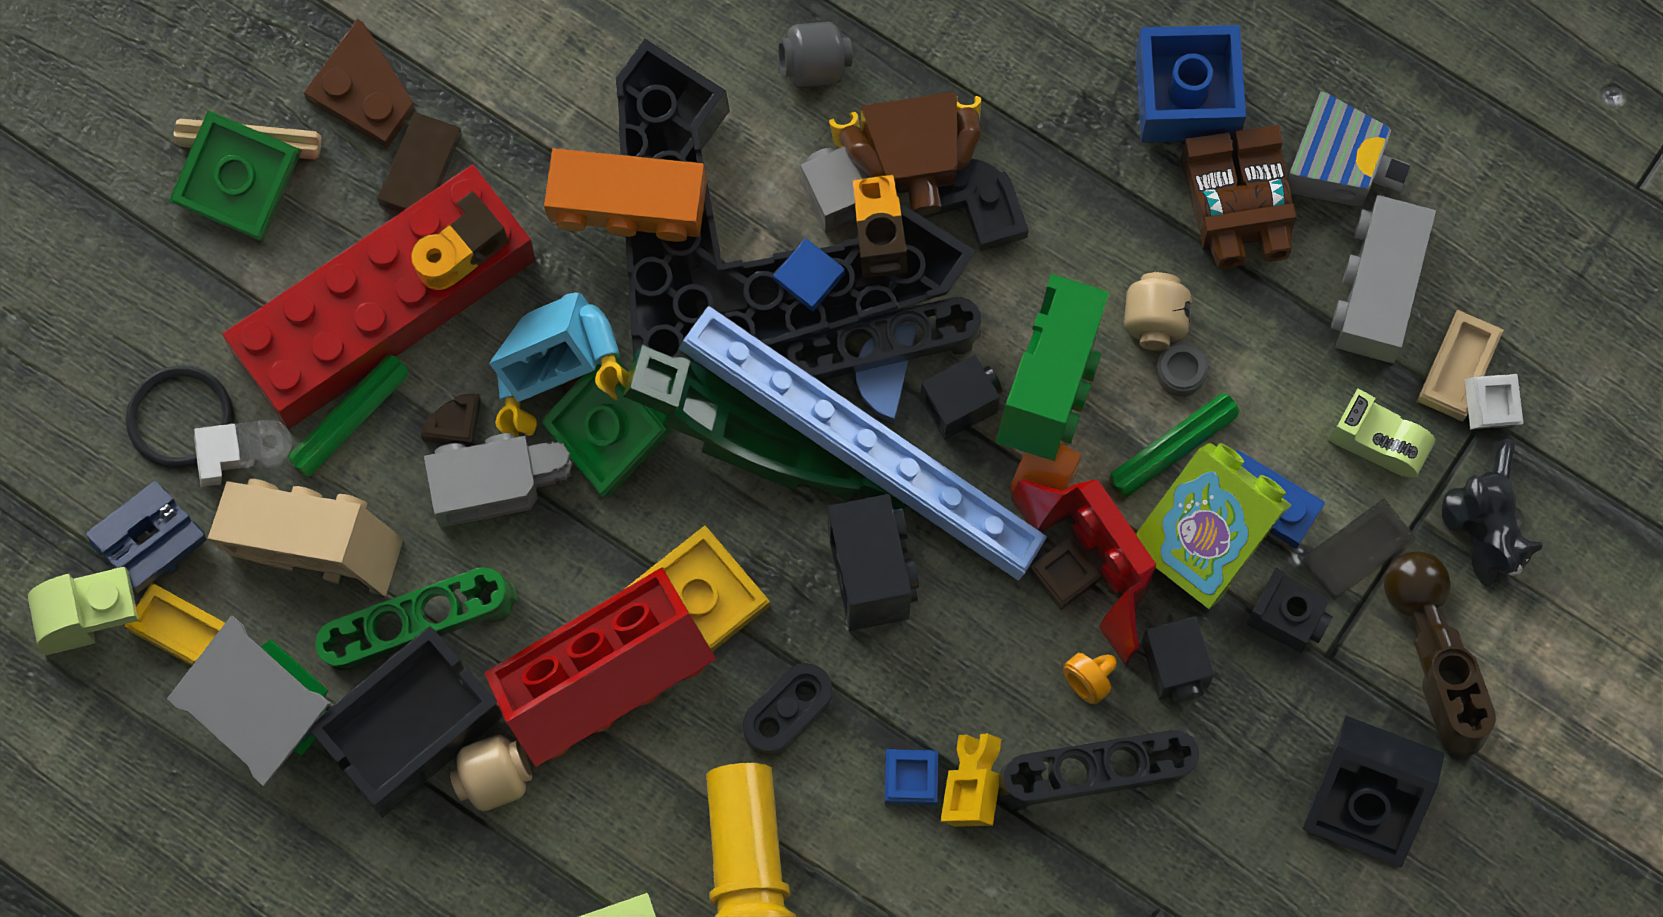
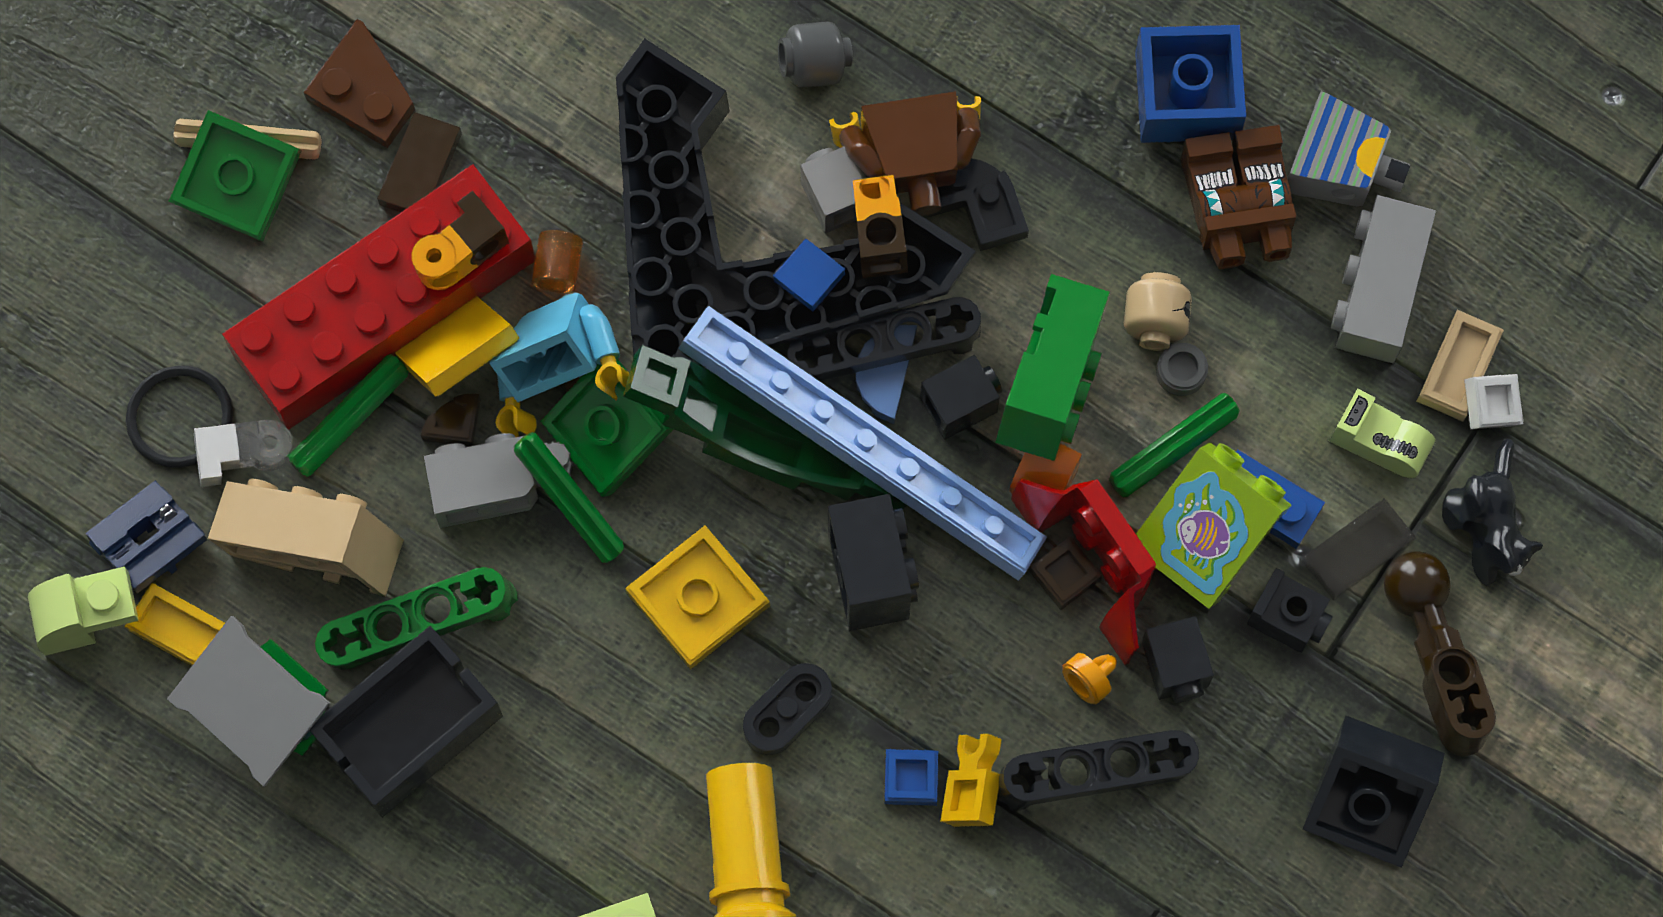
tan head [450,734,533,811] -> none
red slope [484,567,717,767] -> none
orange brick [544,148,707,242] -> none
none -> yellow tile [395,296,519,397]
none -> green axle [514,432,624,563]
none -> clear orange piece [531,230,583,293]

